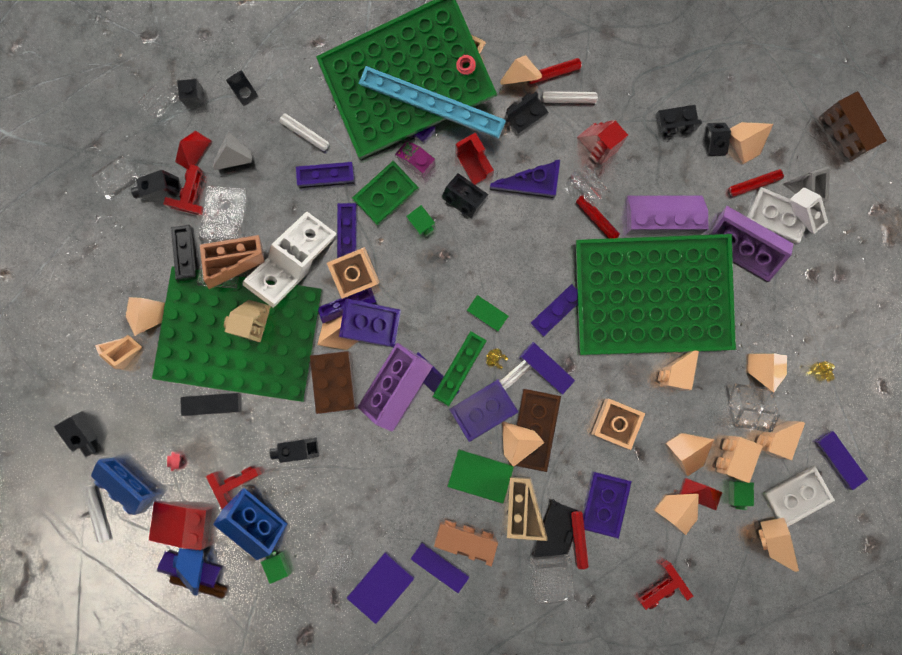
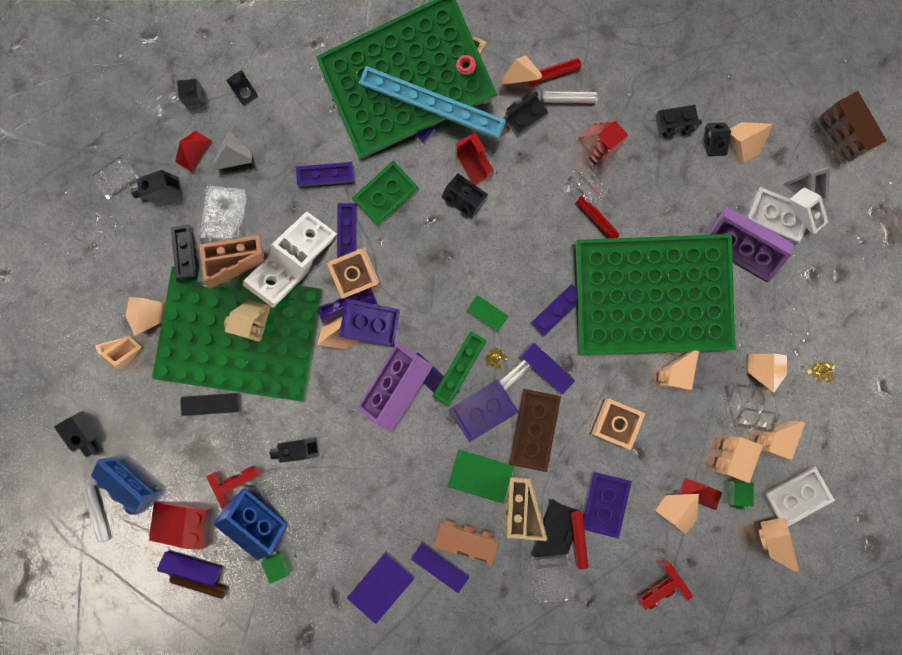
red bracket [163,164,207,217] -> none
coral plate [167,452,180,471] -> none
blue slope [173,548,204,596] -> none
white axle [279,113,329,151] -> none
reddish brown brick [310,351,357,414] -> none
magenta slope [395,141,435,179] -> none
green brick [406,205,435,238] -> none
dark purple wing [490,160,560,197] -> none
light nougat slope [502,422,544,467] -> none
medium lavender slope [627,196,709,233] -> none
light nougat slope [665,433,714,476] -> none
red axle [729,169,784,197] -> none
dark purple tile [816,431,868,490] -> none

